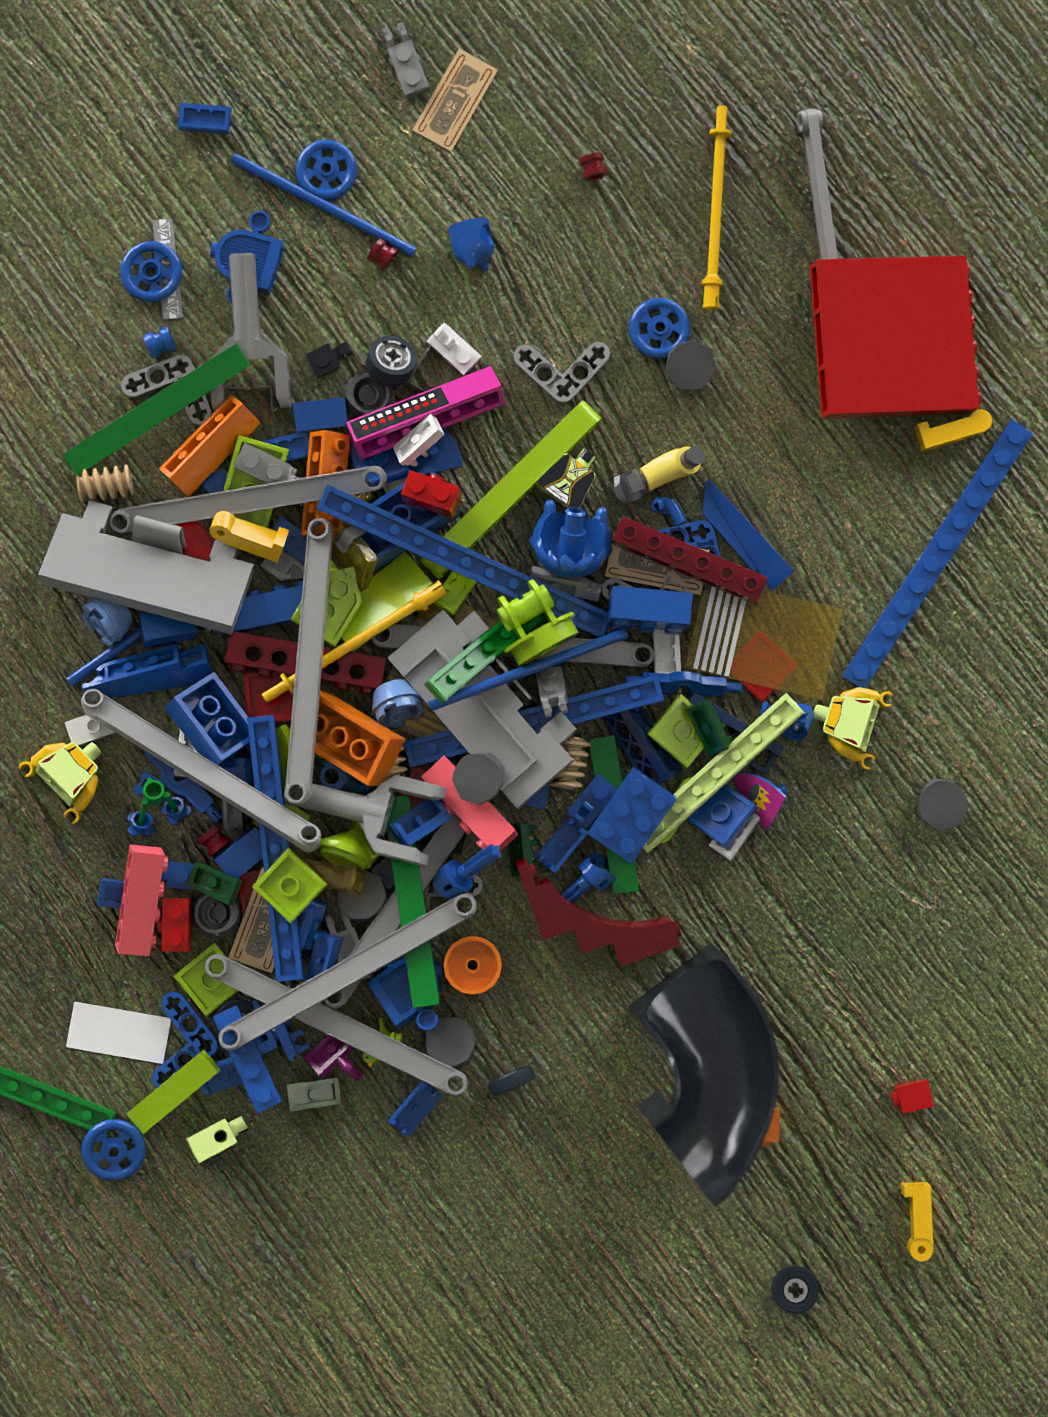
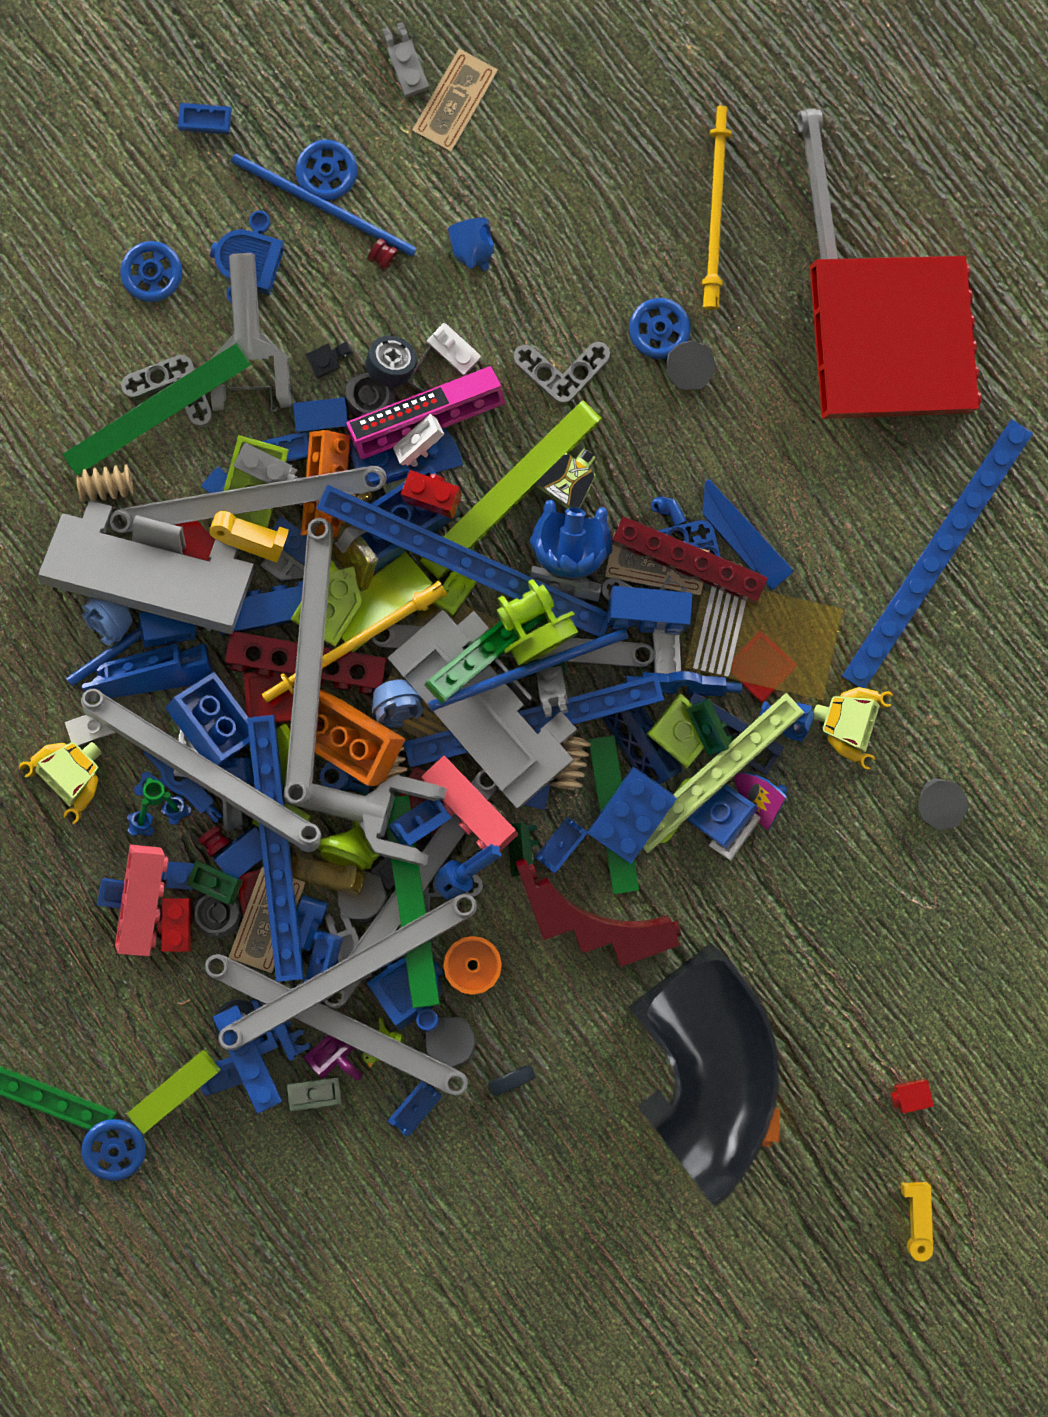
white sticker [66,1002,171,1064] -> none
blue wheel [143,326,177,359] -> none
light grey sticker [152,219,183,319] -> none
blue beam [152,991,219,1088] -> none
orange brick [159,395,261,497] -> none
lime tile [174,942,239,1017] -> none
yellowish green torso [186,1116,248,1163] -> none
lime tile [252,848,328,924] -> none
dark grey hat [452,753,503,805] -> none
blue piece [562,852,617,903] -> none
blue plate [565,774,617,830] -> none
dark red wheel [579,152,608,181] -> none
piece [613,446,705,505] -> none
black bush [771,1265,819,1314] -> none
yellow leg [914,409,992,453] -> none

